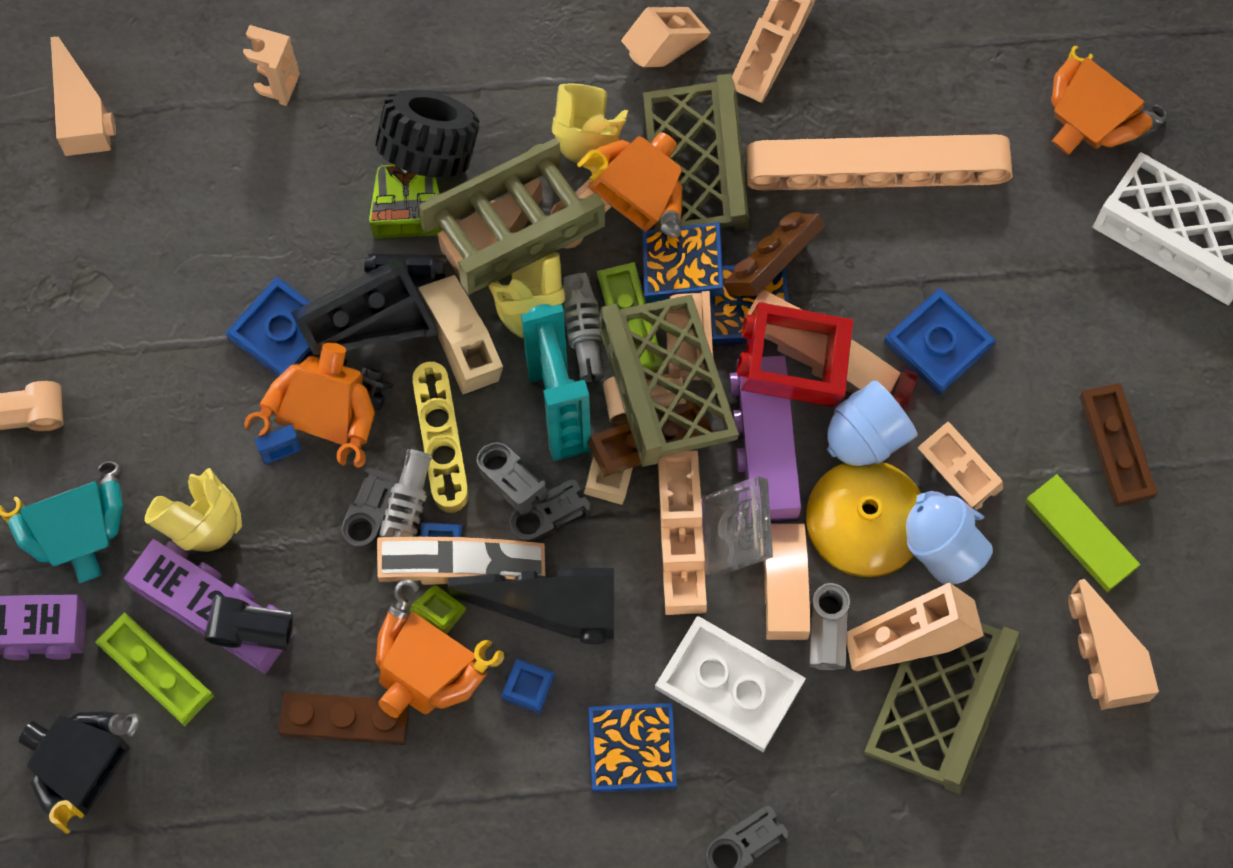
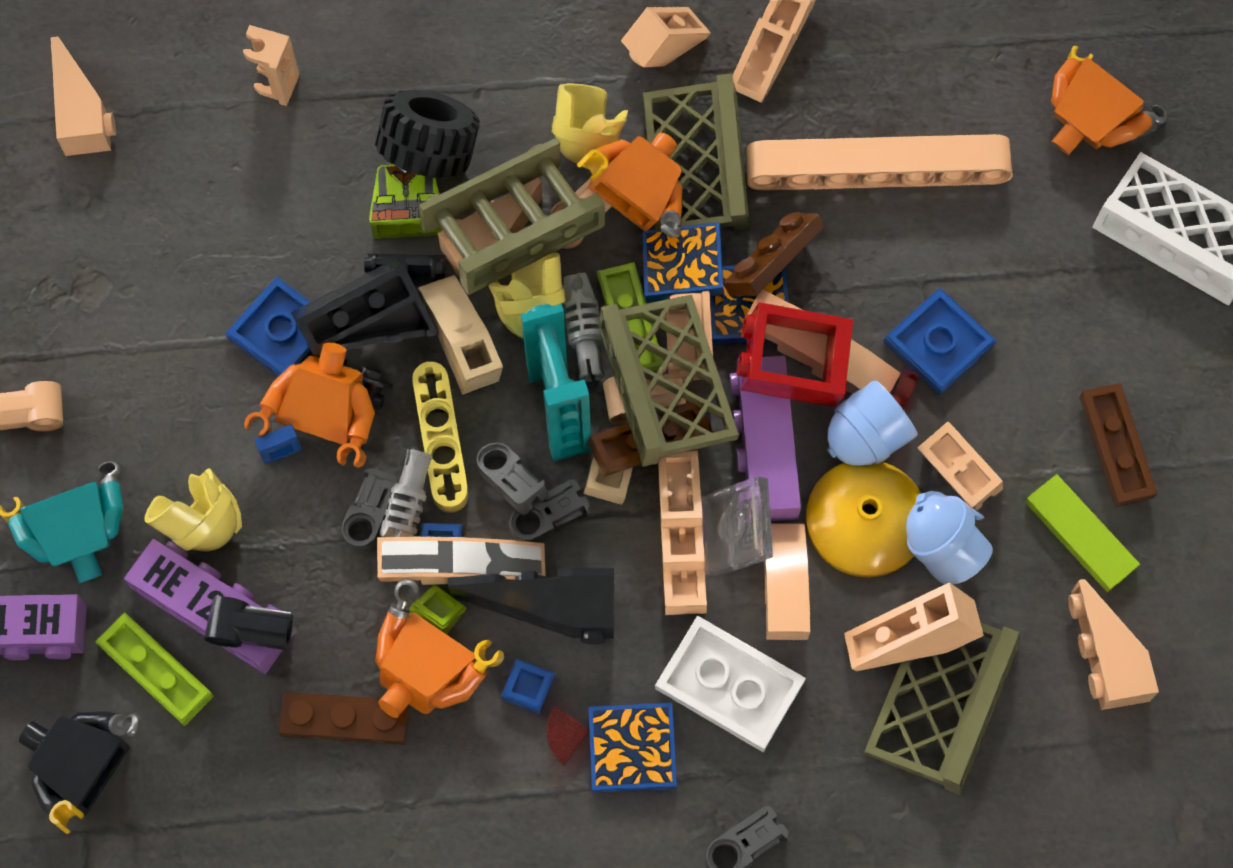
light grey piece [809,583,850,670] -> none
none -> clear red tile [547,706,589,766]

